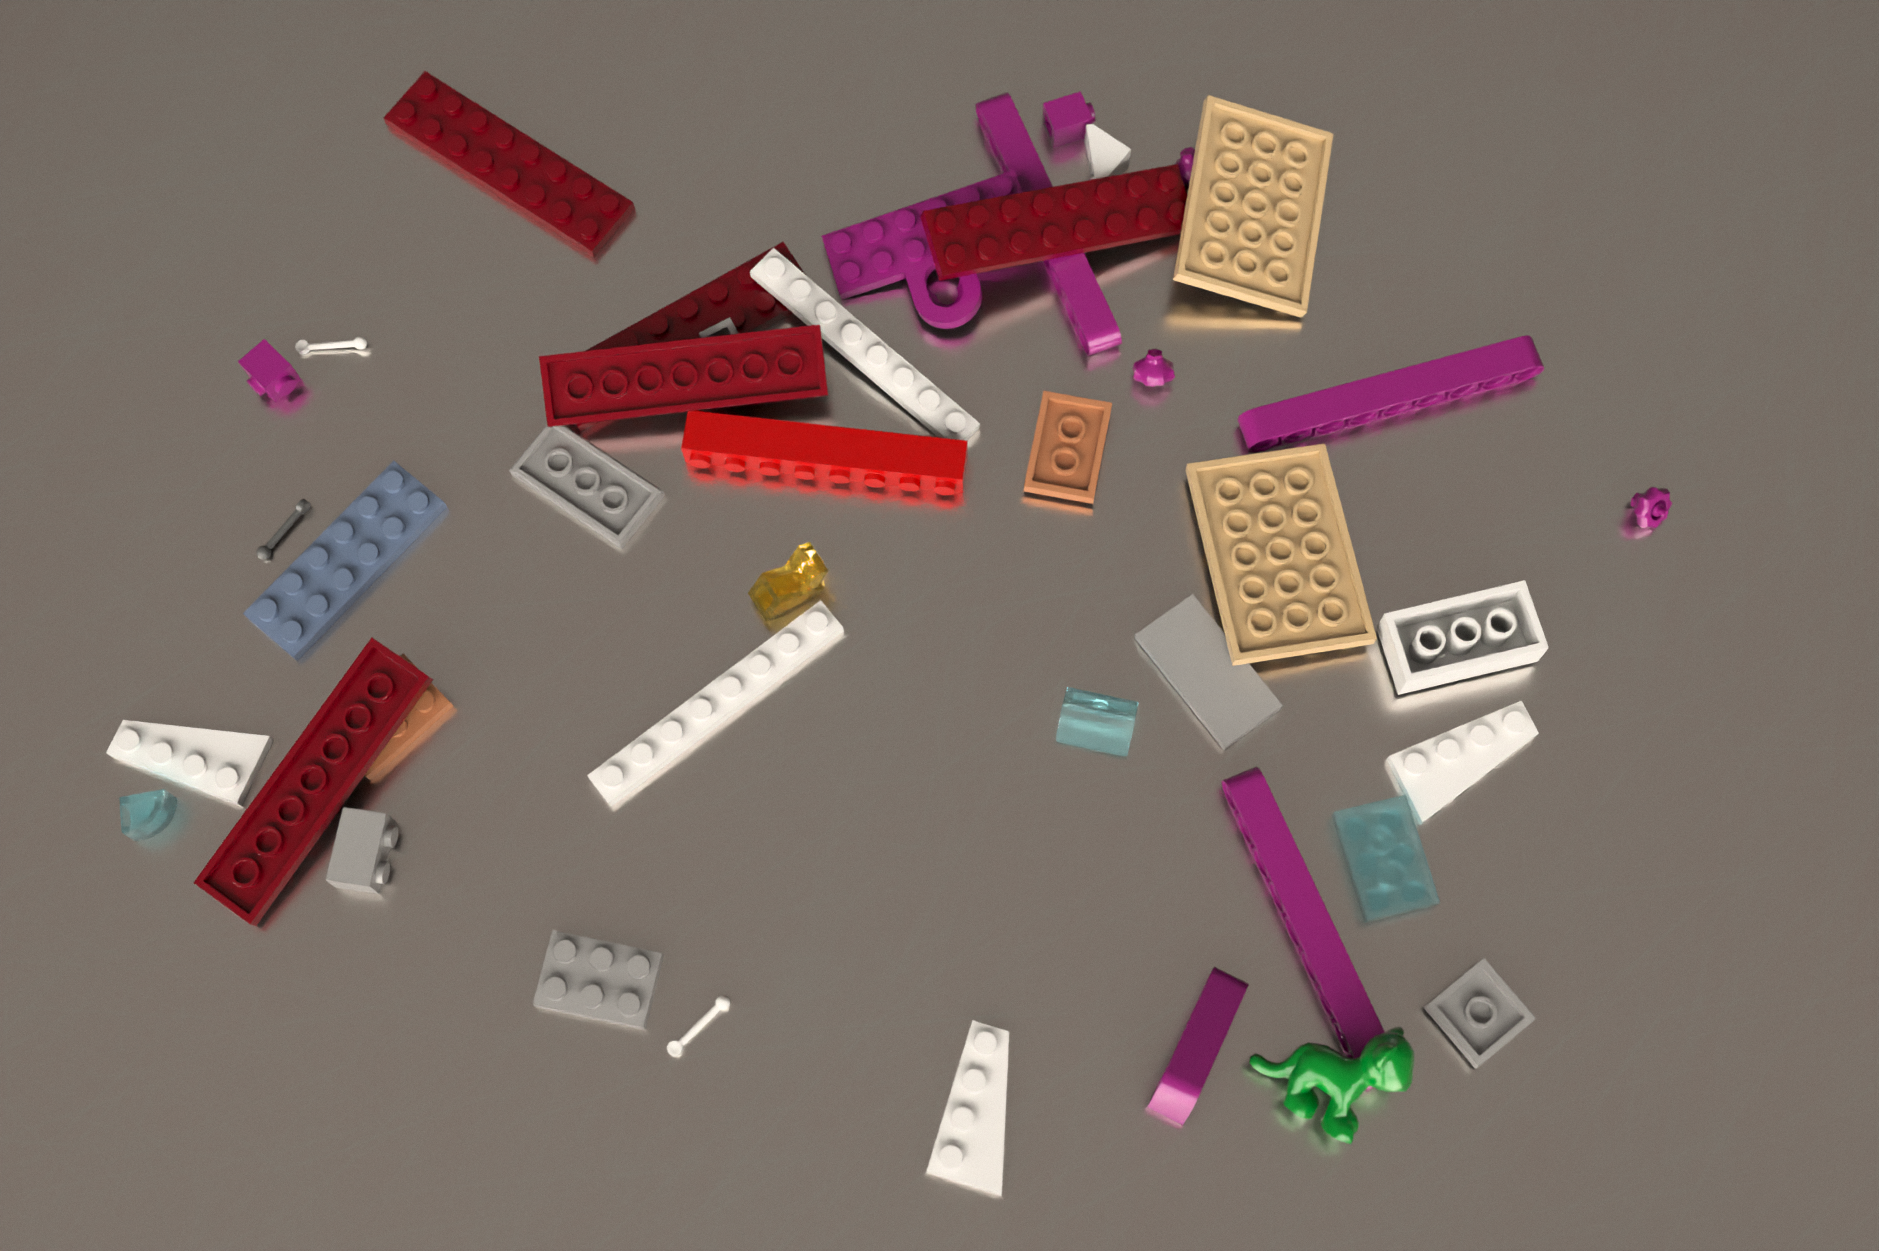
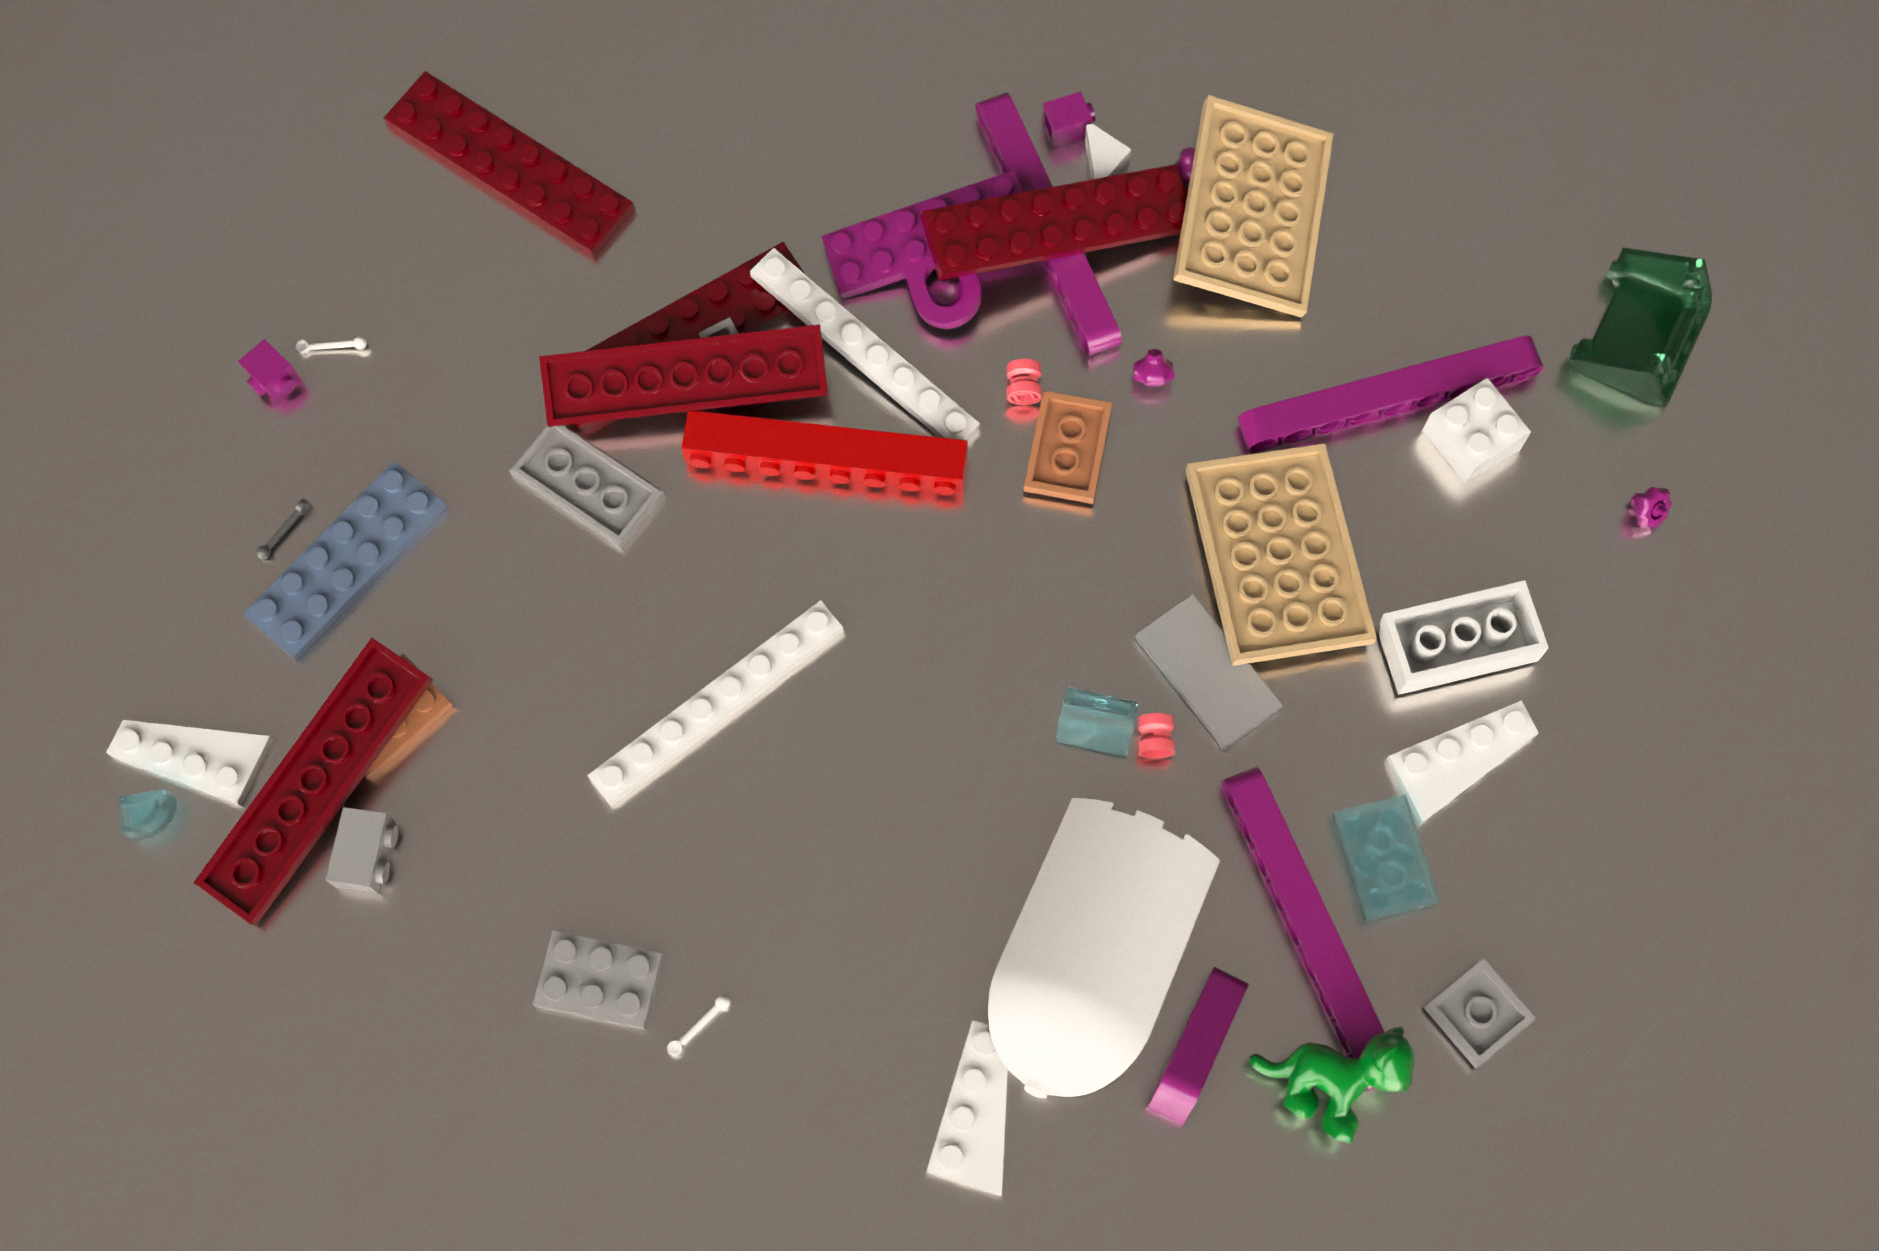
clear yellow brick [748,542,828,622] -> none
none -> white panel [988,798,1220,1098]
none -> coral wheel [1007,359,1042,405]
none -> coral wheel [1137,713,1175,758]
none -> white brick [1422,378,1531,484]
none -> clear green windscreen [1570,248,1712,407]

